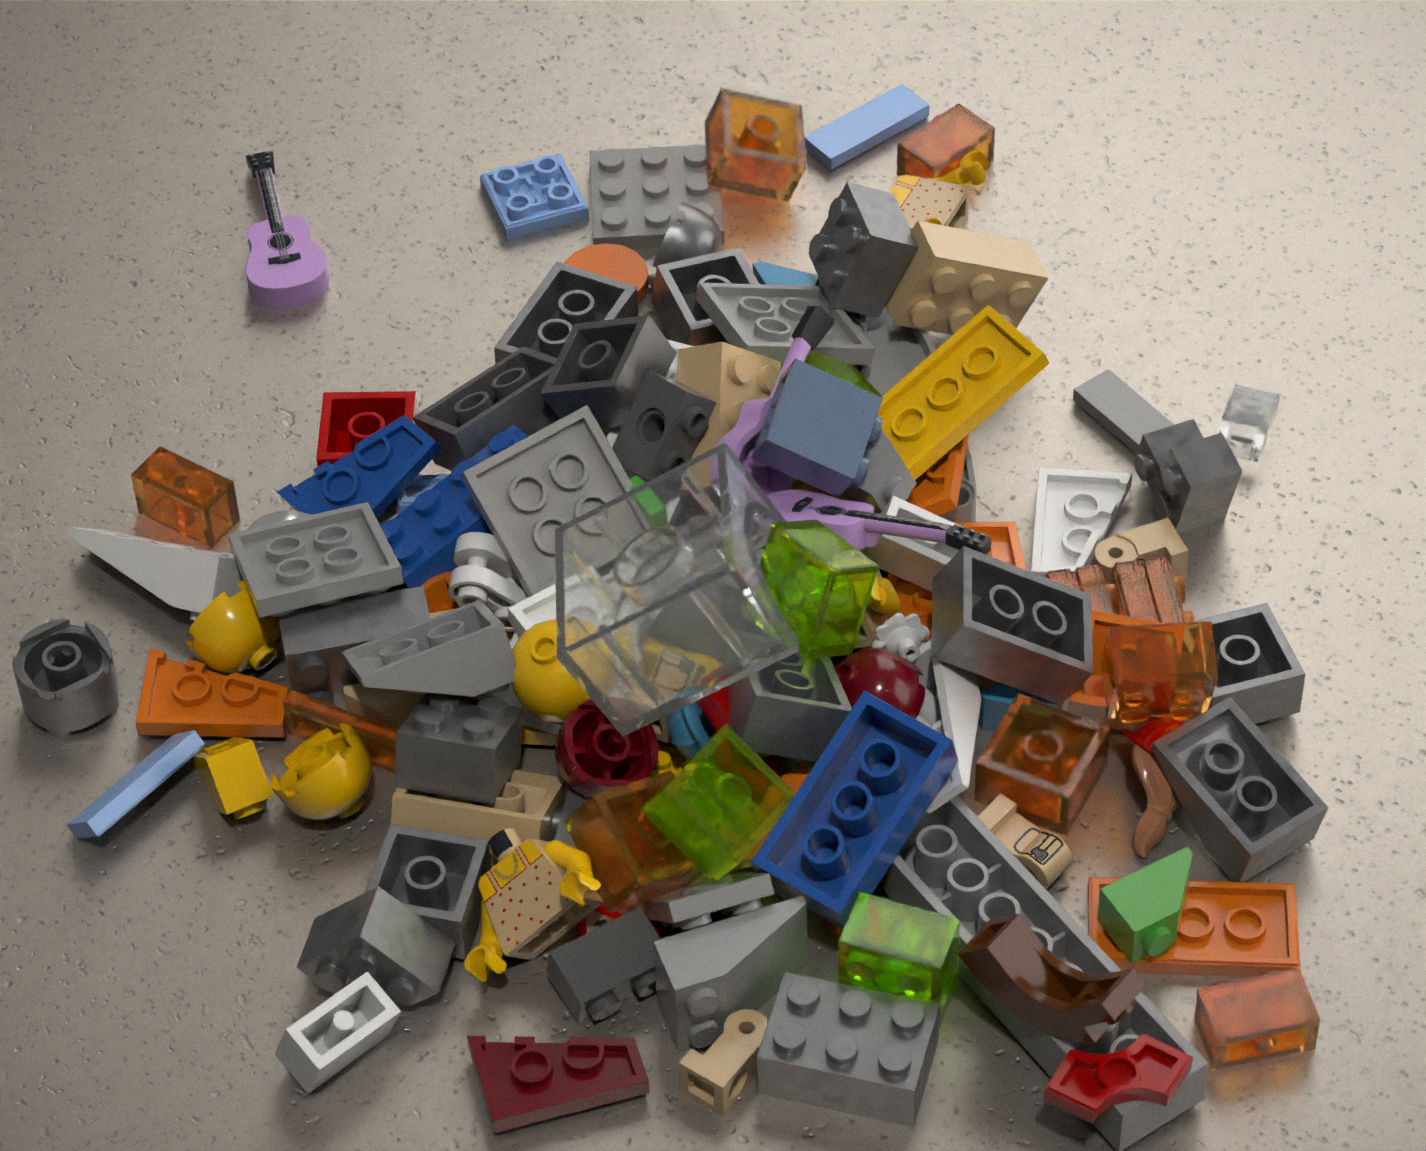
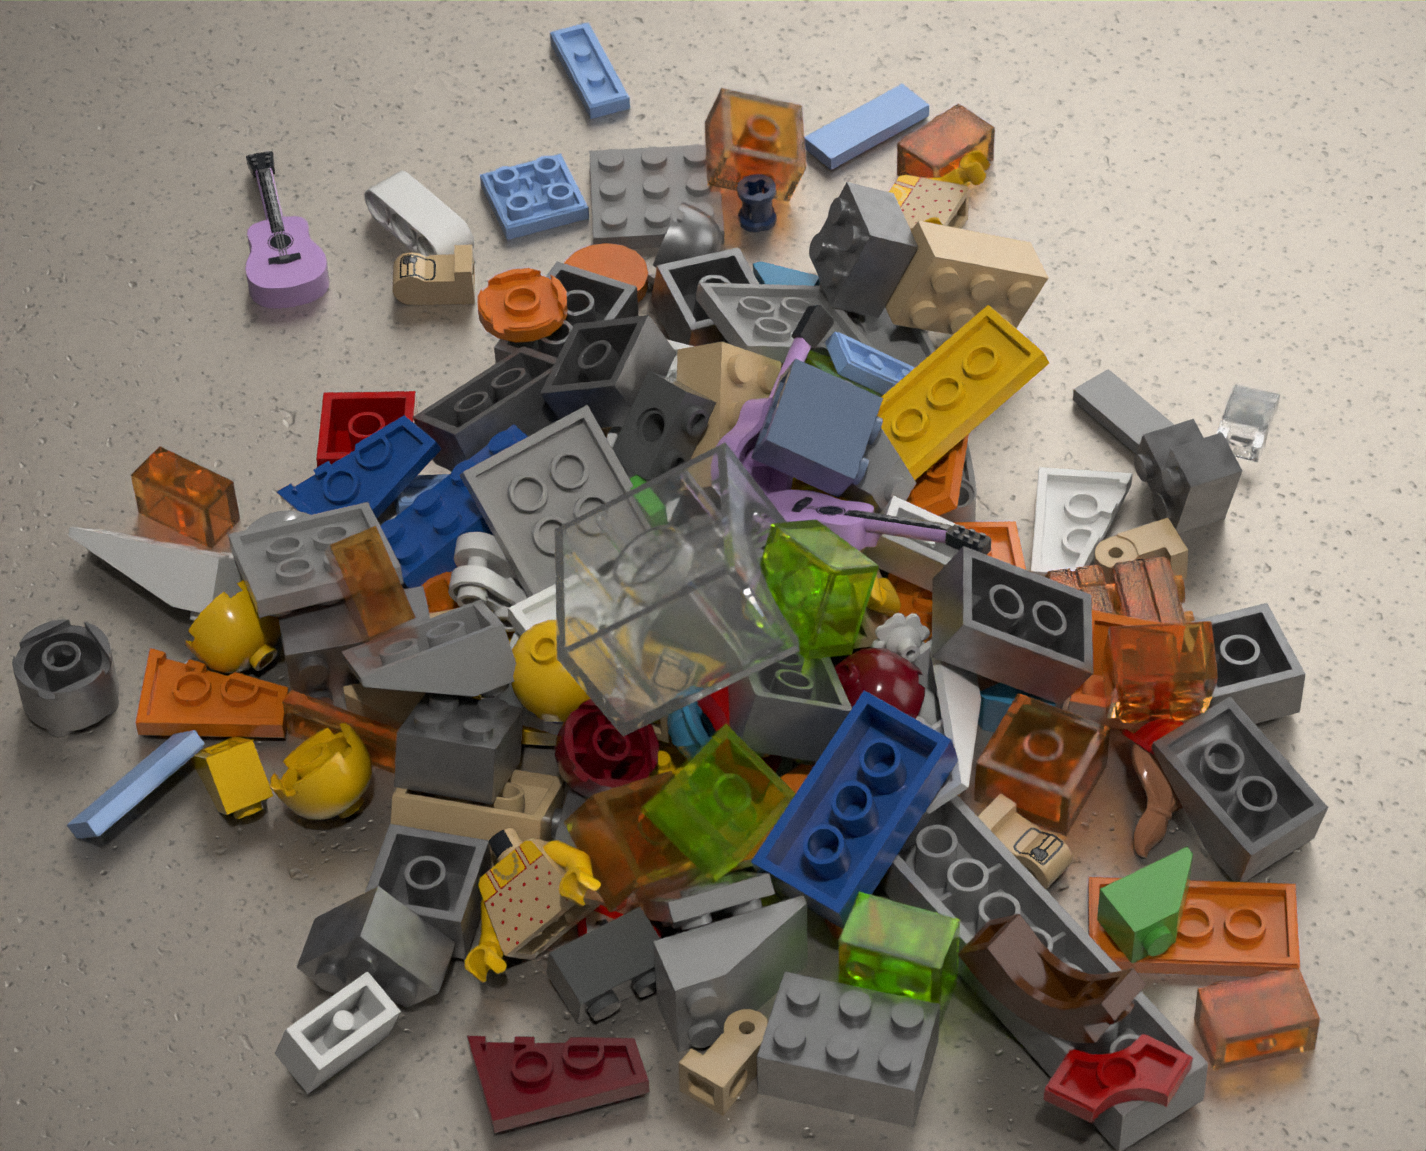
none -> clear orange brick [324,526,416,642]
none -> white beam [364,171,474,257]
none -> tan leg [392,245,475,305]
none -> orange tile [477,268,568,343]
none -> light blue tile [550,22,630,119]
none -> dark blue bush [737,174,777,233]
none -> light blue tile [825,331,915,395]

